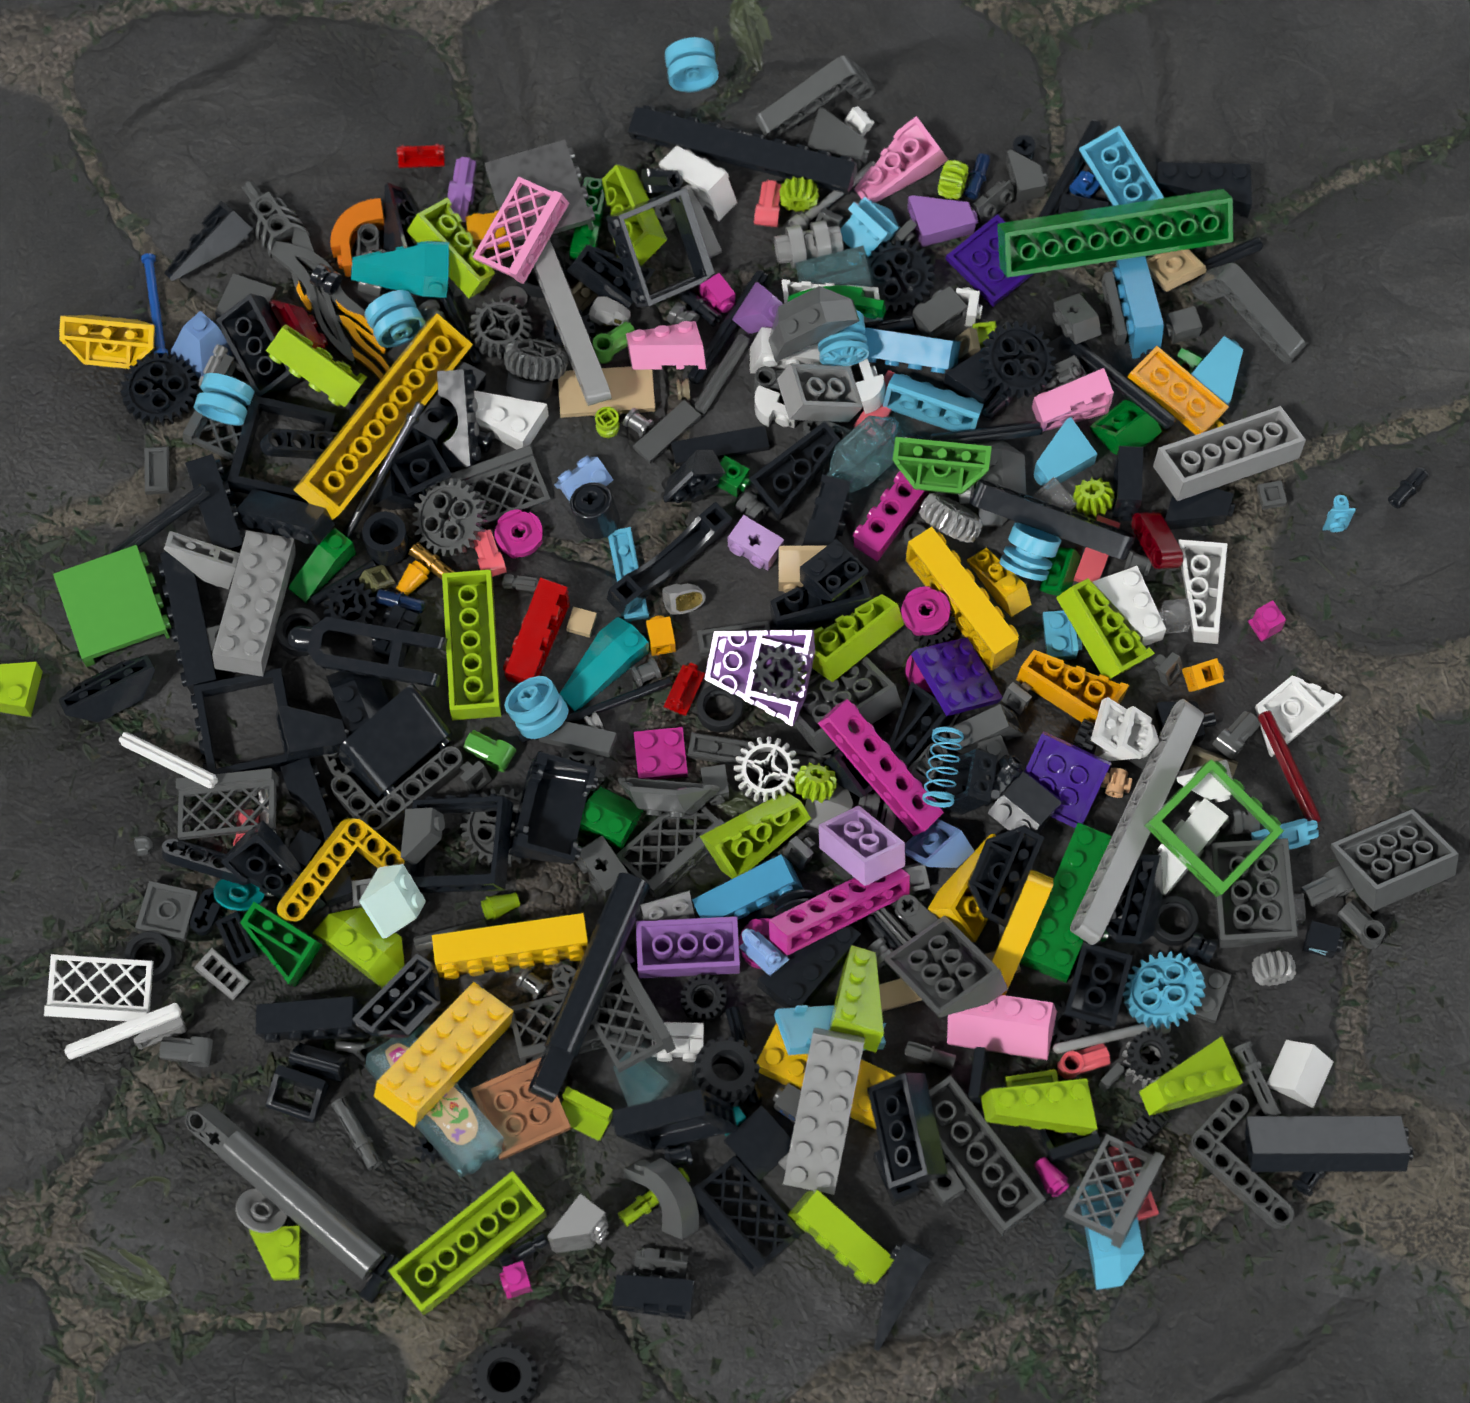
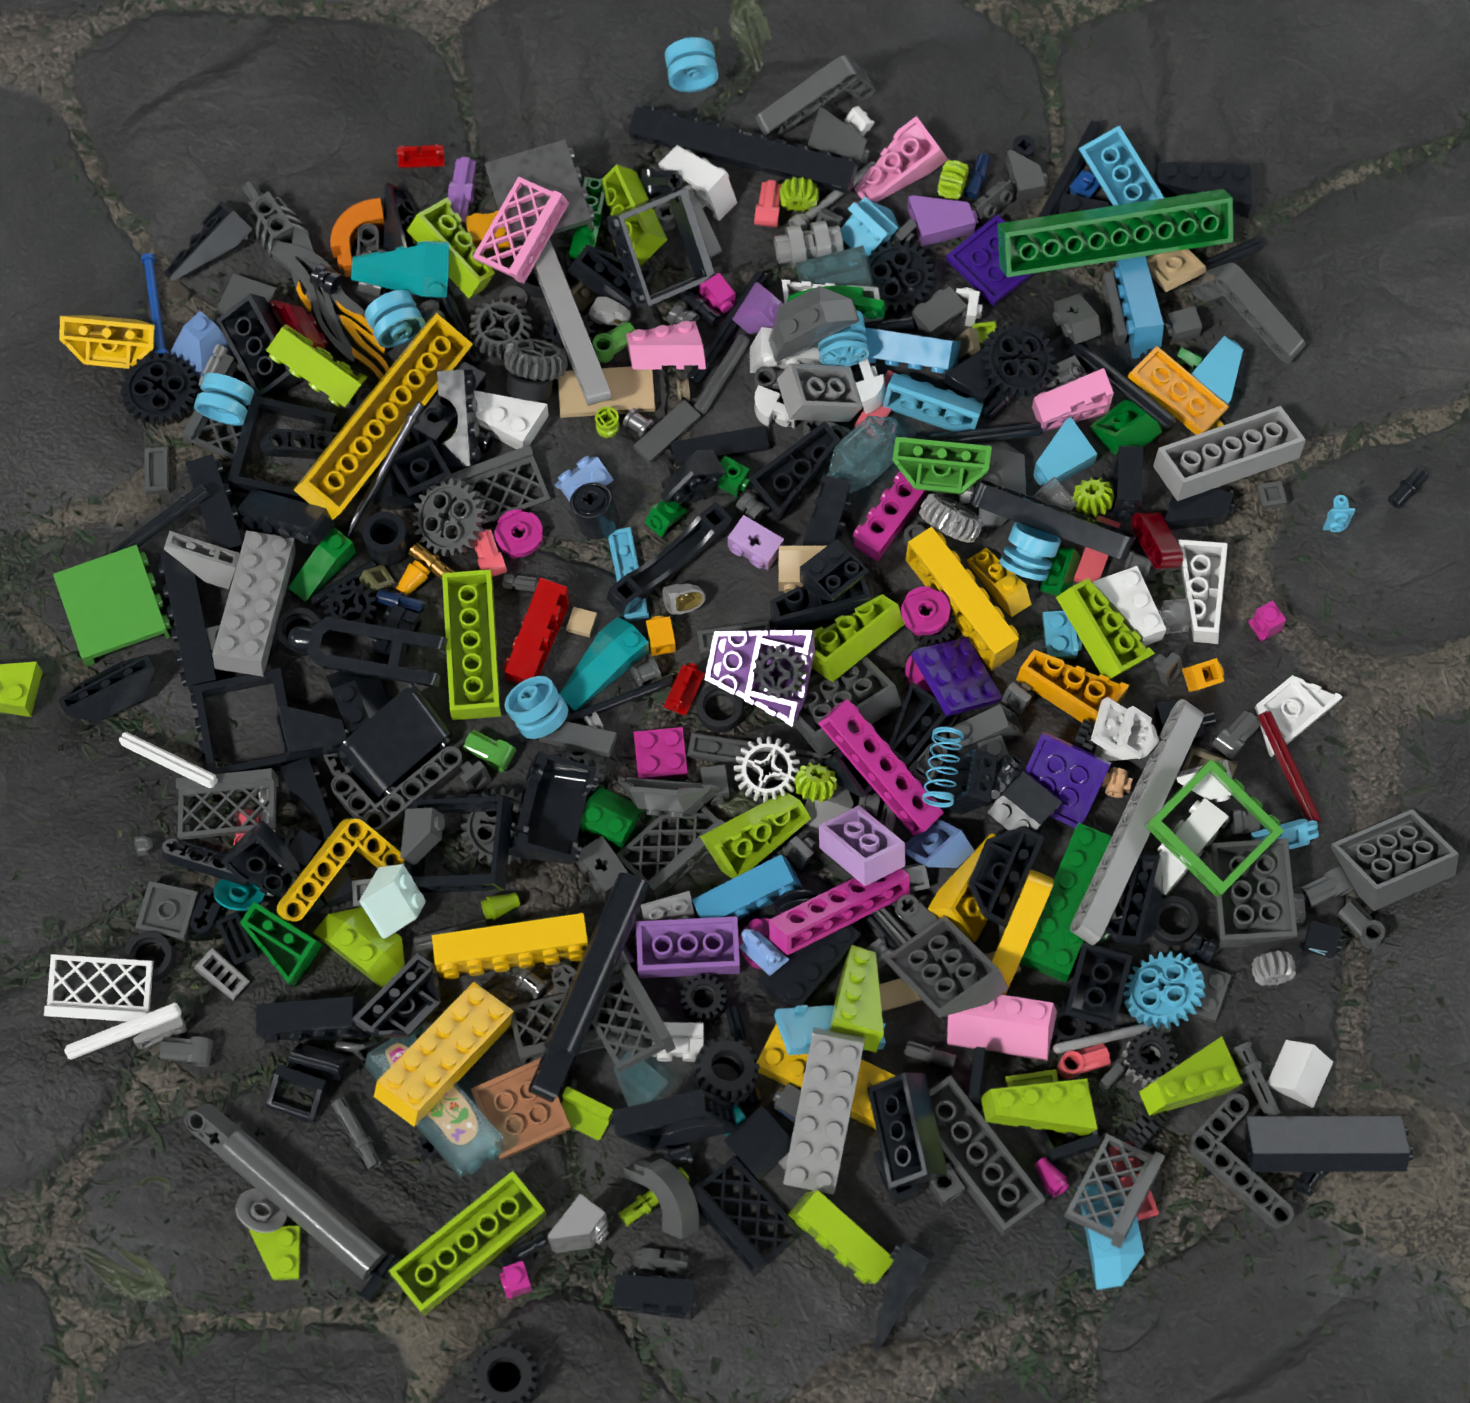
none -> green bracket [645,500,687,537]

